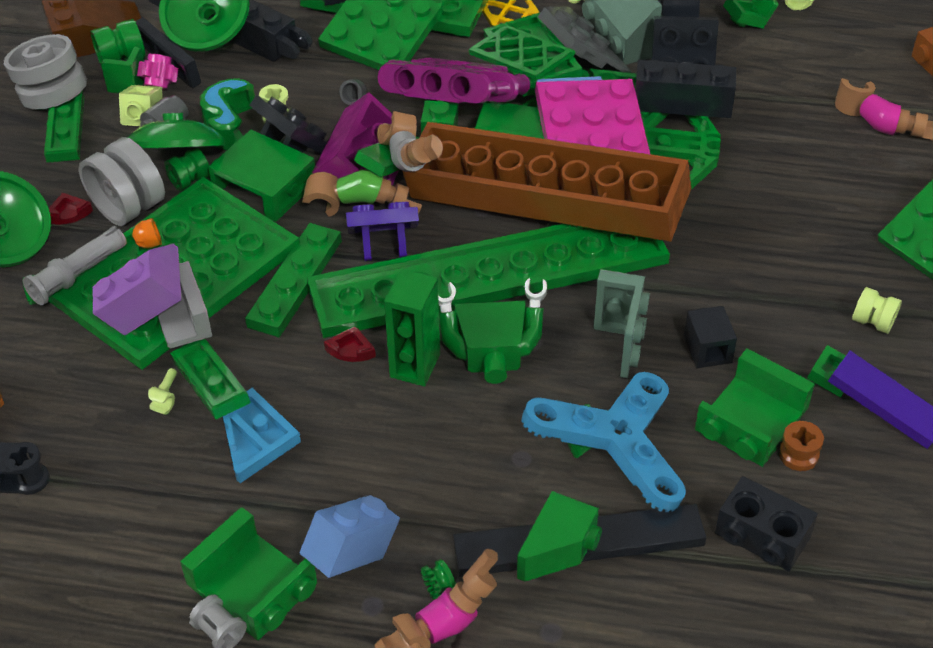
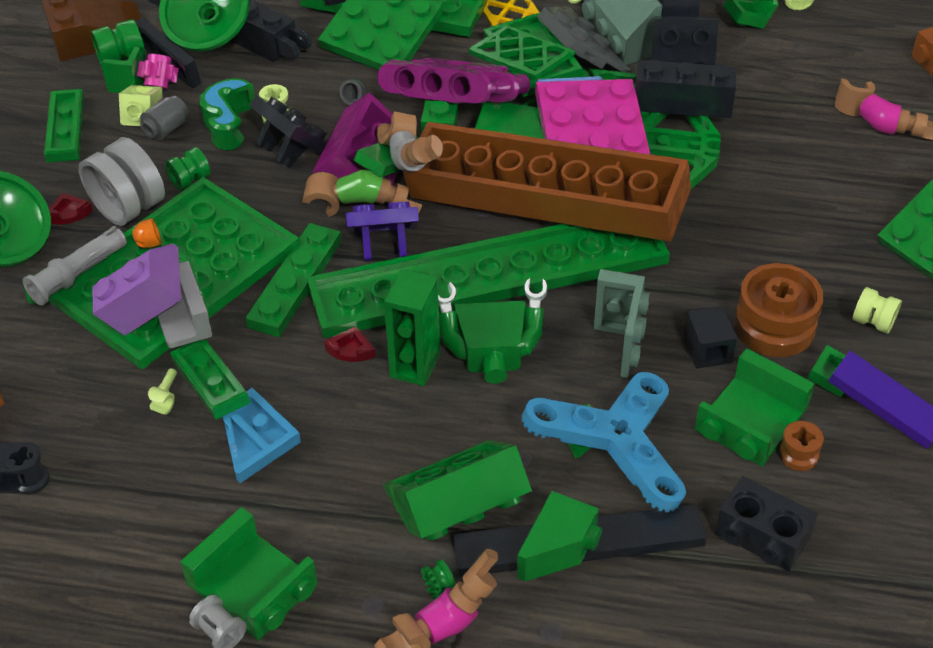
light grey wheel [3,34,87,109] -> none
green dish [127,113,225,148] -> none
green panel [208,129,315,222] -> none
medium blue brick [299,495,400,578] -> none
none -> green slope [383,440,532,541]
none -> dark orange wheel [735,263,823,358]

